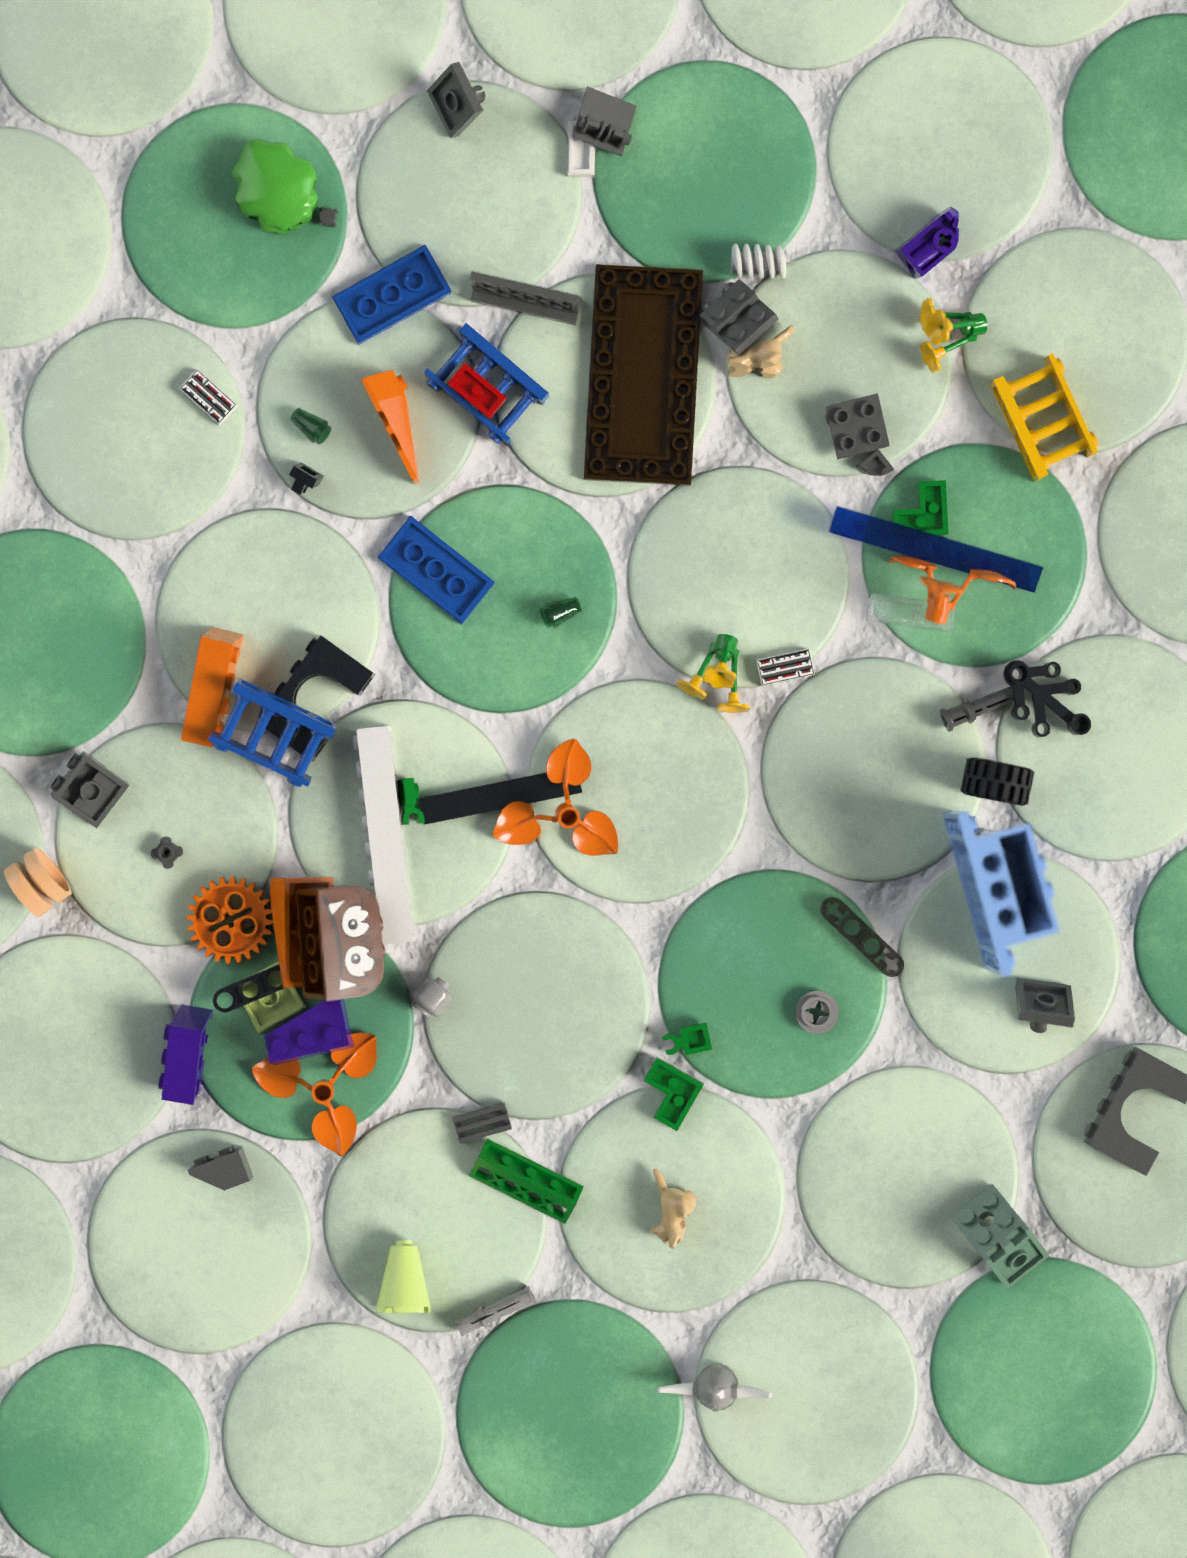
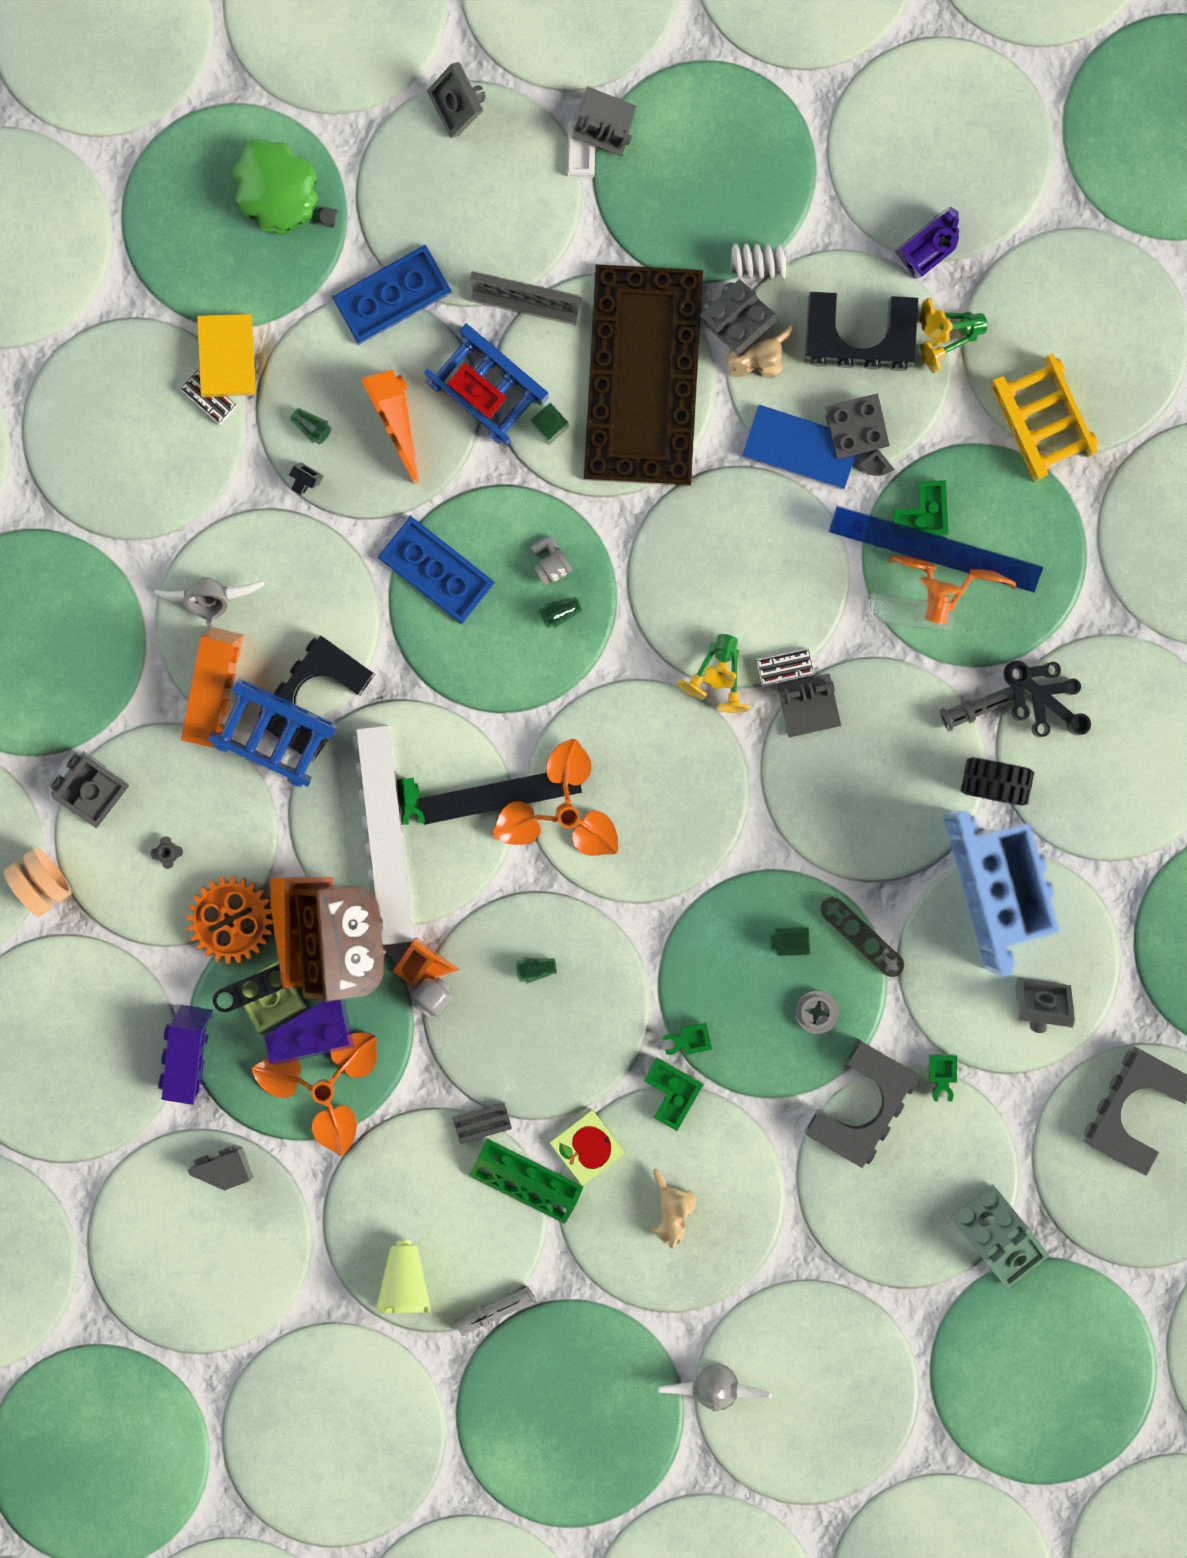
none -> light grey helmet [154,577,264,626]
none -> yellow tile [197,314,256,397]
none -> orange slope [393,938,460,987]
none -> clear green cone [516,957,557,984]
none -> clear green brick [530,402,569,445]
none -> light grey piece [531,536,573,585]
none -> tile [550,1109,625,1186]
none -> blue tile [742,404,856,490]
none -> clear green brick [770,926,810,956]
none -> dark grey hinge [777,673,841,738]
none -> black arch [804,292,918,371]
none -> dark grey arch [804,1039,918,1168]
none -> green plate [929,1054,957,1102]

